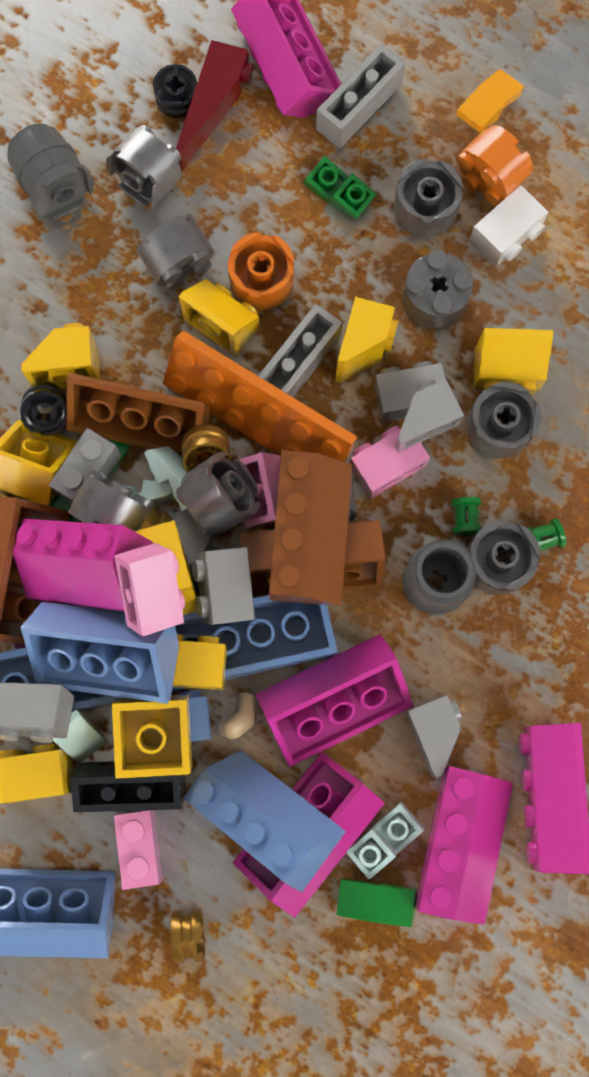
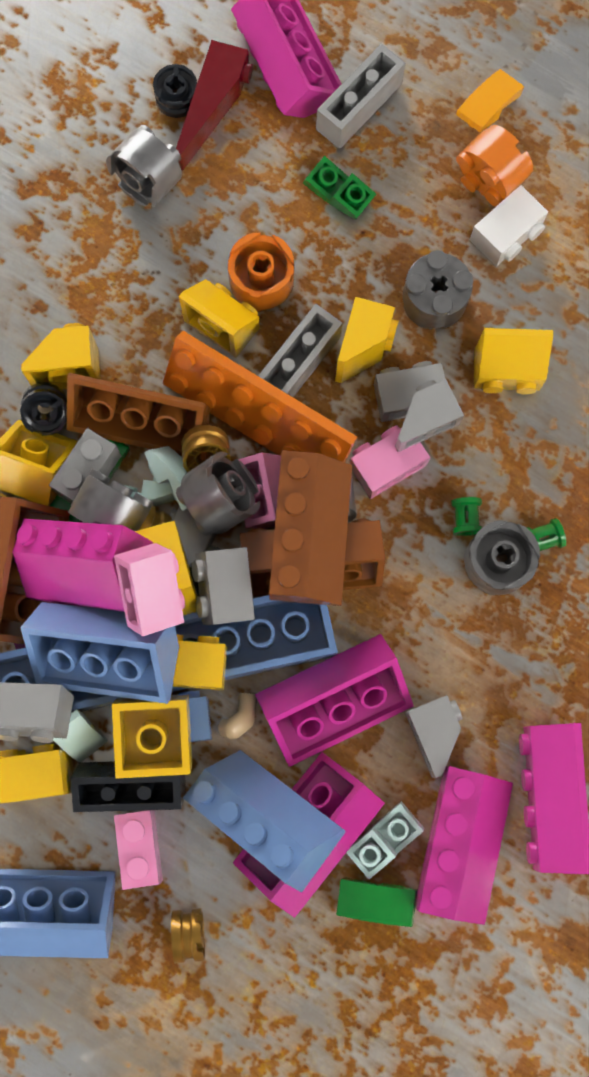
dark grey piece [7,123,94,219] -> none
flat silver brick [136,214,214,291] -> none
flat silver brick [393,159,463,239] -> none
dark grey piece [402,540,476,615] -> none
flat silver brick [467,382,541,458] -> none

